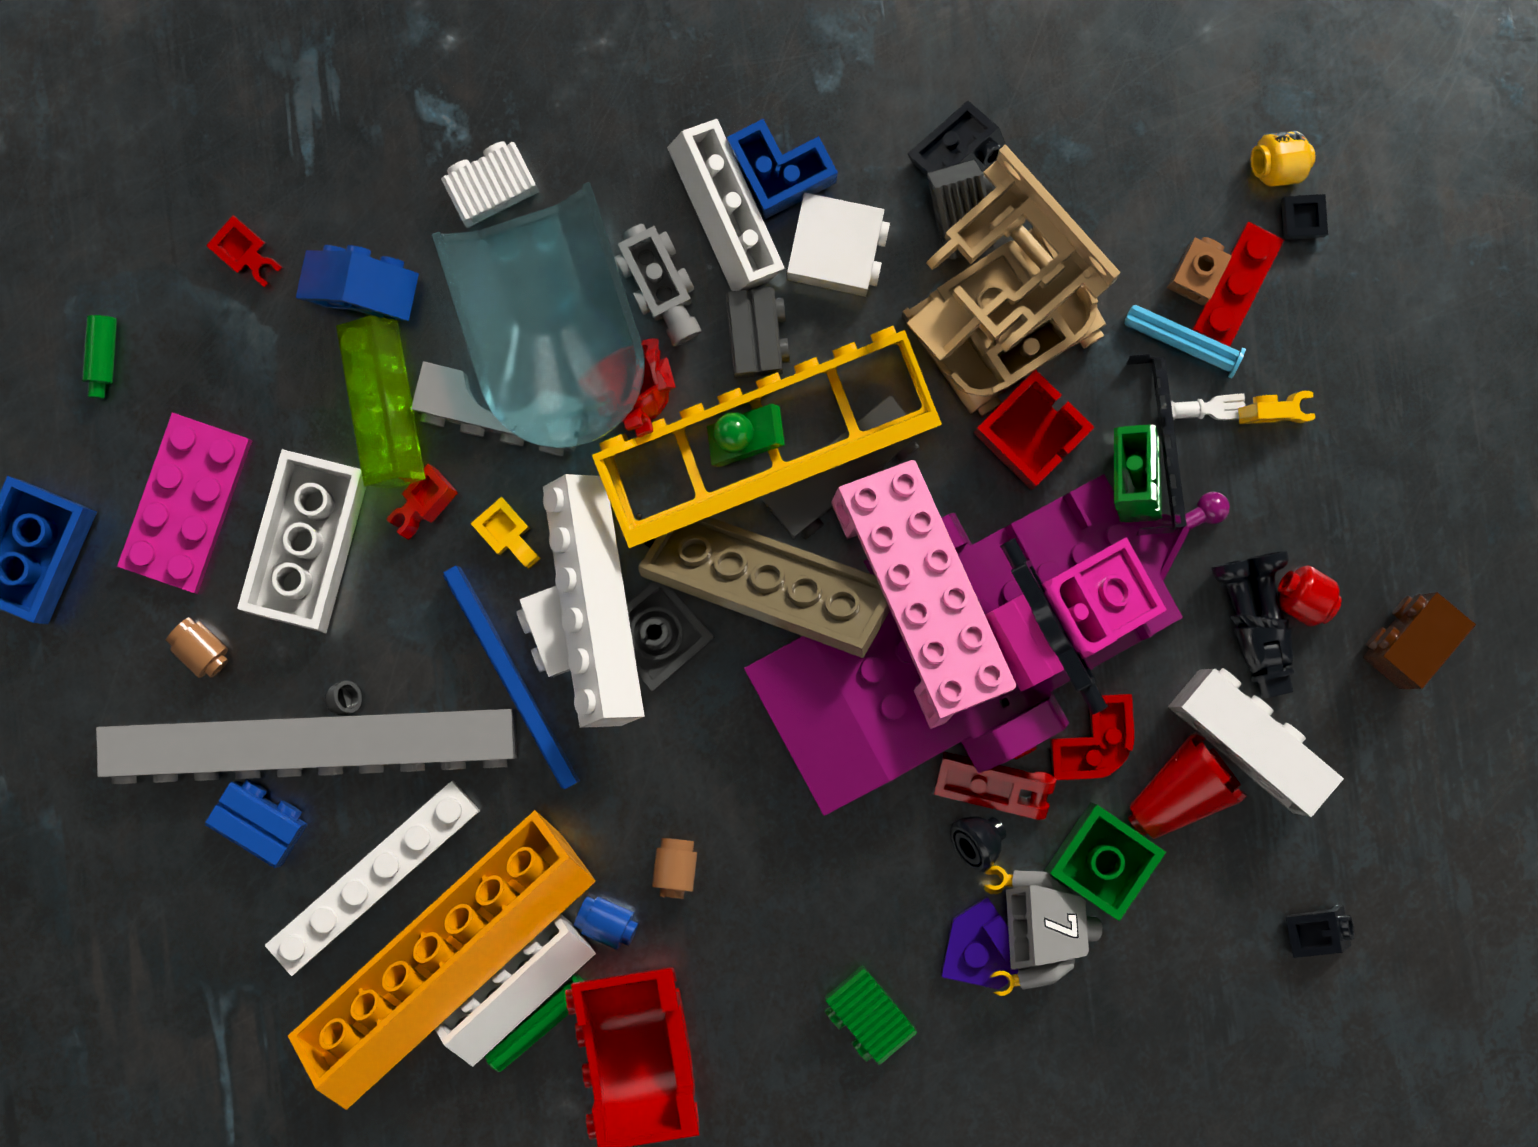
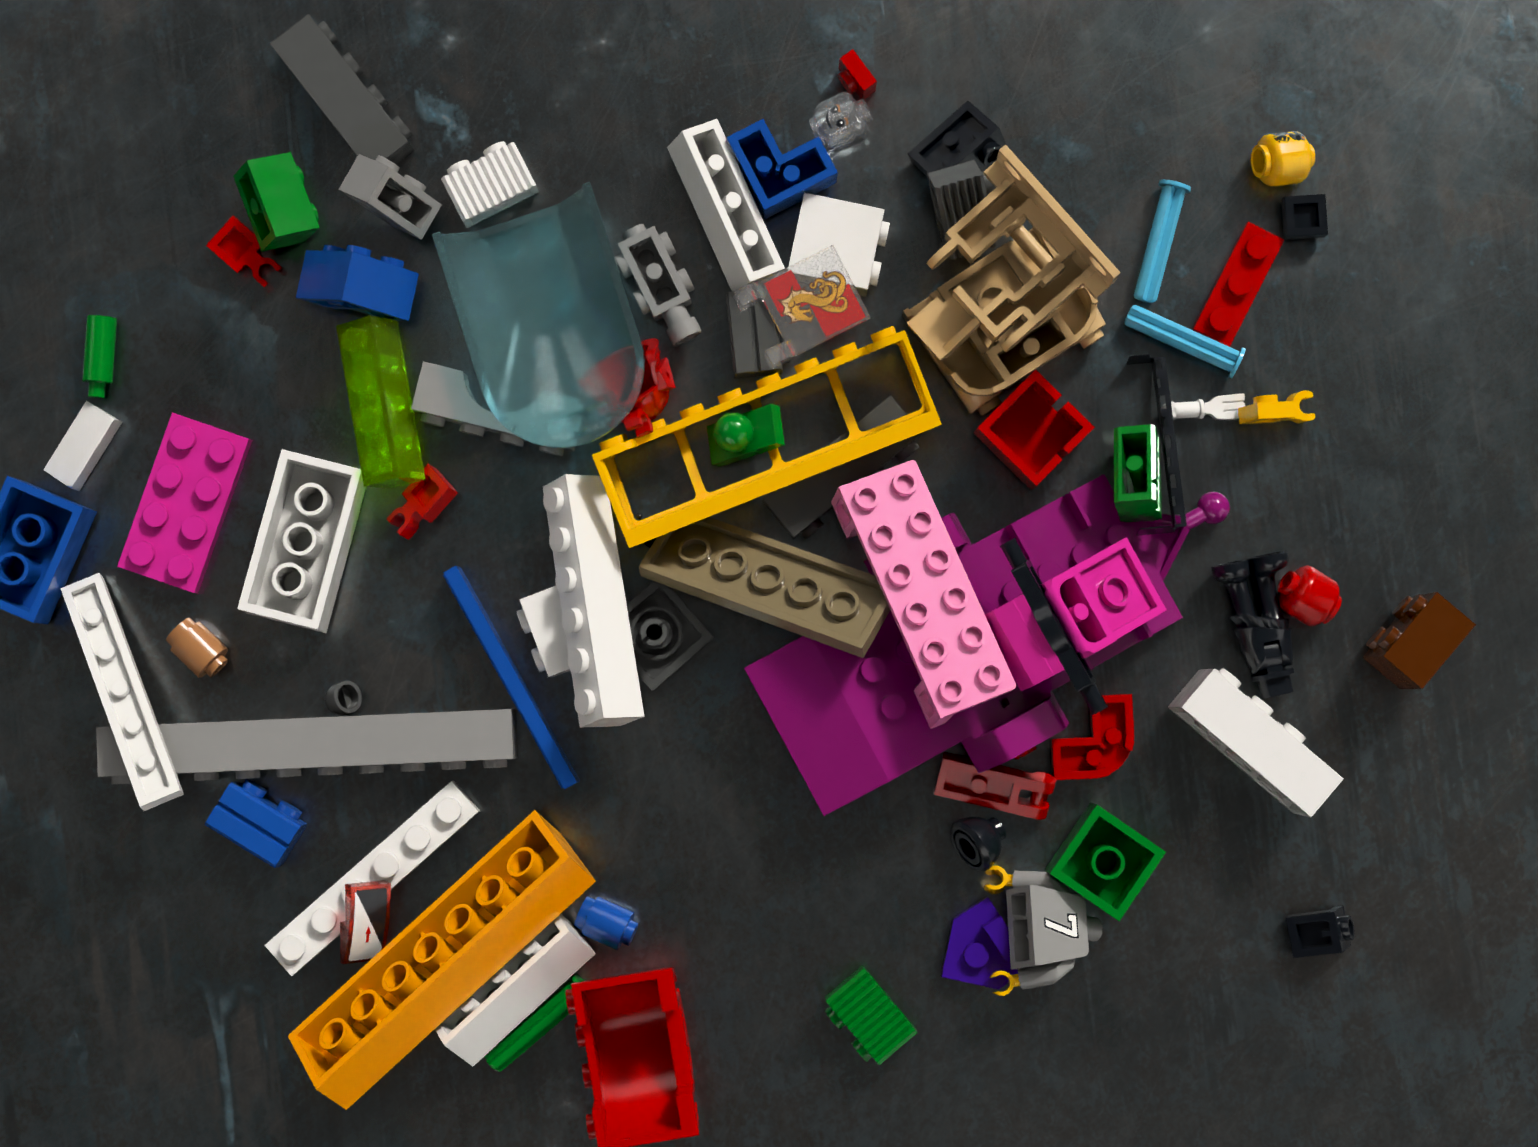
yellow plate [471,496,541,569] -> none
medium nougat brick [652,838,697,899] -> none
red cone [1128,730,1248,839] -> none
medium nougat brick [1167,237,1232,306] -> none
none -> white slope [43,400,122,491]
none -> white plate [60,573,184,811]
none -> green brick [233,152,320,251]
none -> dark grey brick [270,14,414,165]
none -> light grey brick [338,154,442,240]
none -> slope [340,880,391,964]
none -> clear flag [733,245,871,370]
none -> clear head [809,92,873,152]
none -> red plate [837,49,877,101]
none -> medium azure axle [1134,179,1191,303]

